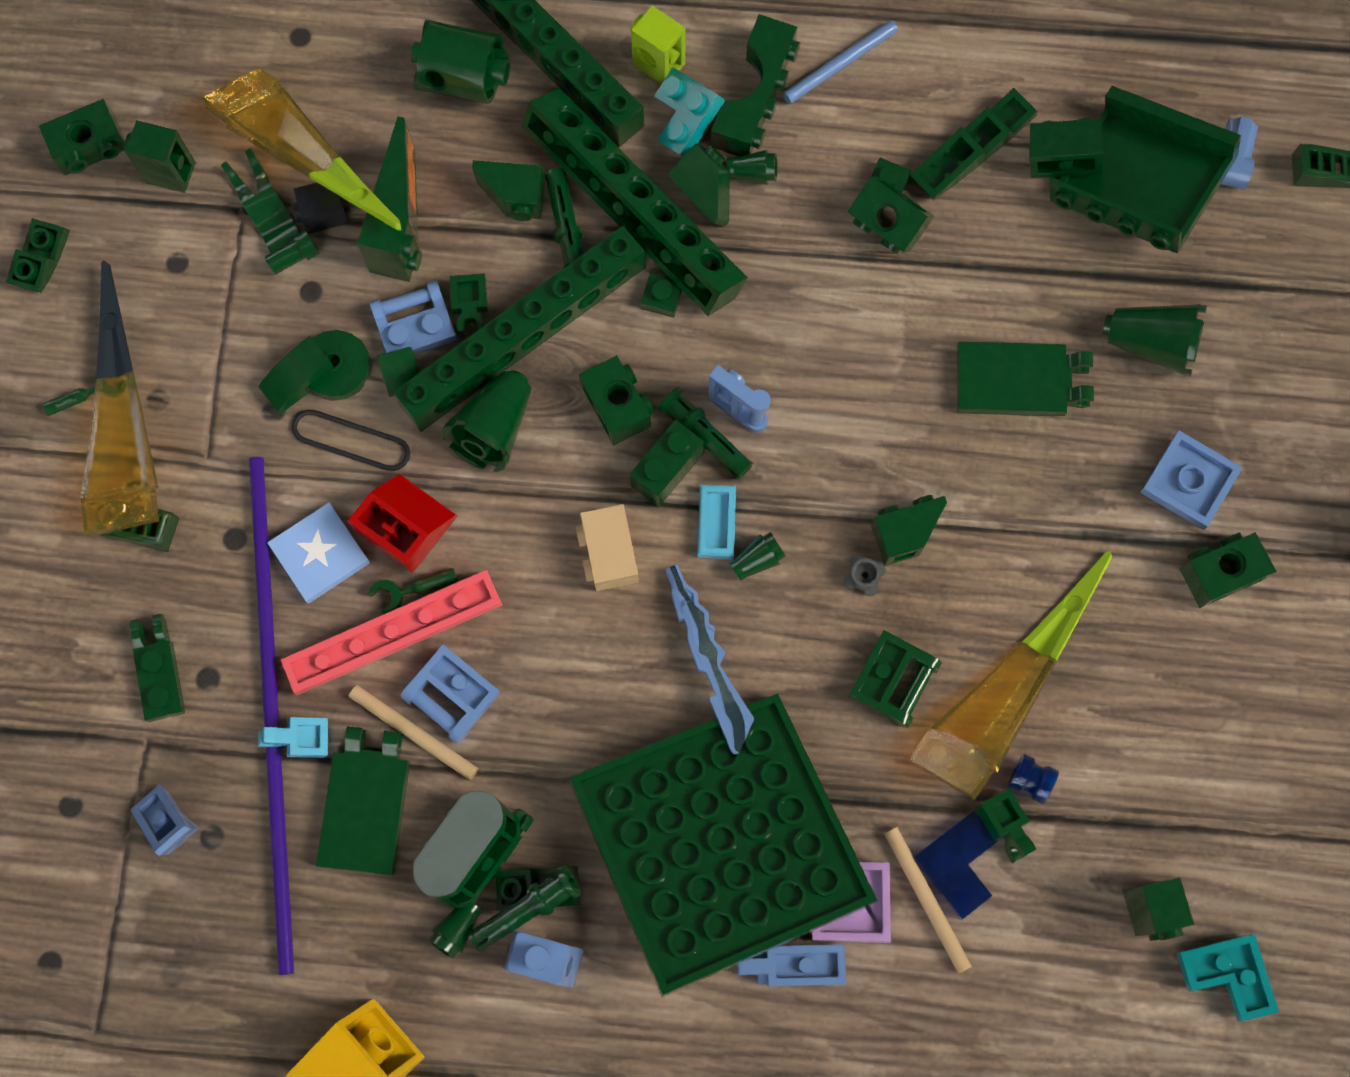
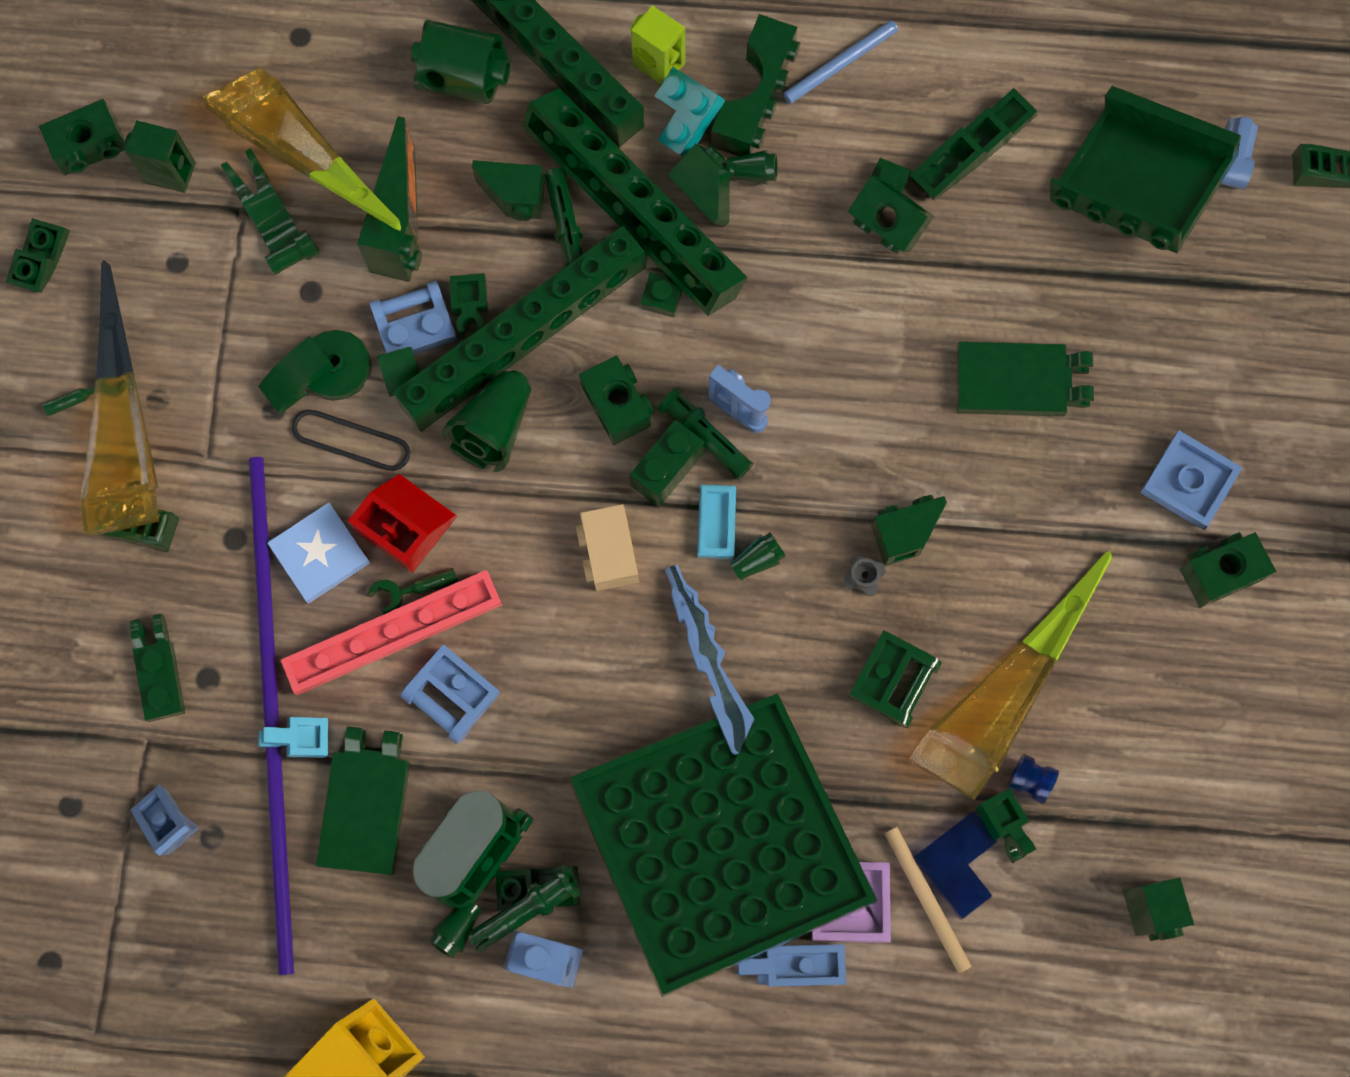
black brick [291,182,348,234] -> none
tan bar [349,685,479,780] -> none
dark green brick [1029,118,1102,178] -> none
dark green cone [1102,304,1207,377] -> none
teal plate [1176,934,1279,1022] -> none

